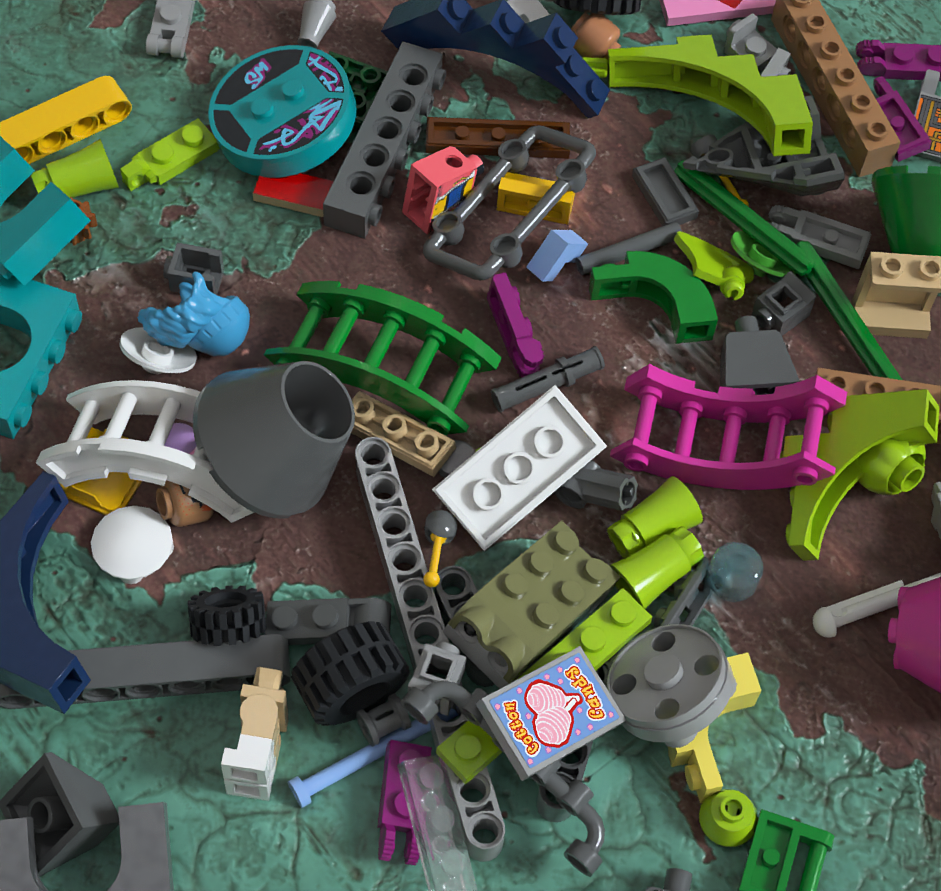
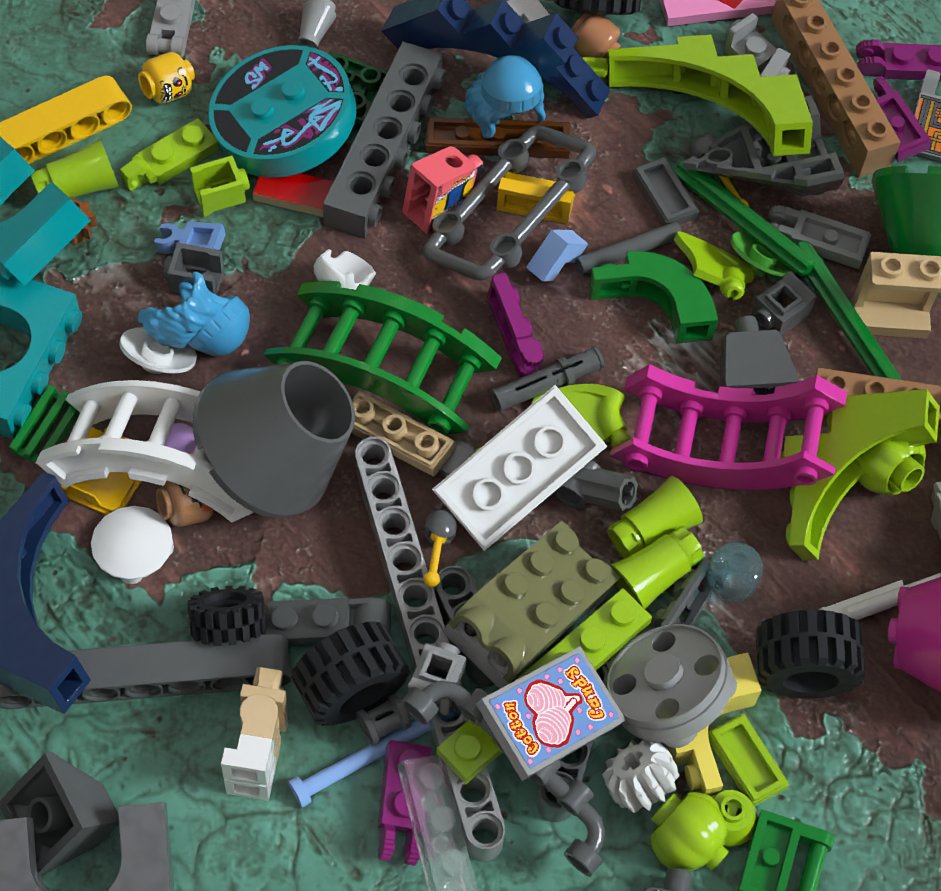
none -> green tile [9,385,80,465]
none -> yellow head [138,52,195,104]
none -> medium blue plate [154,221,226,254]
none -> lime window [190,156,250,218]
none -> white hair [314,249,376,290]
none -> dark azure hair [464,55,546,139]
none -> lime arm [532,384,631,448]
none -> white gear [602,740,680,813]
none -> lime plant [650,792,729,872]
none -> lime tile [708,713,790,807]
none -> black tyre [756,609,865,699]

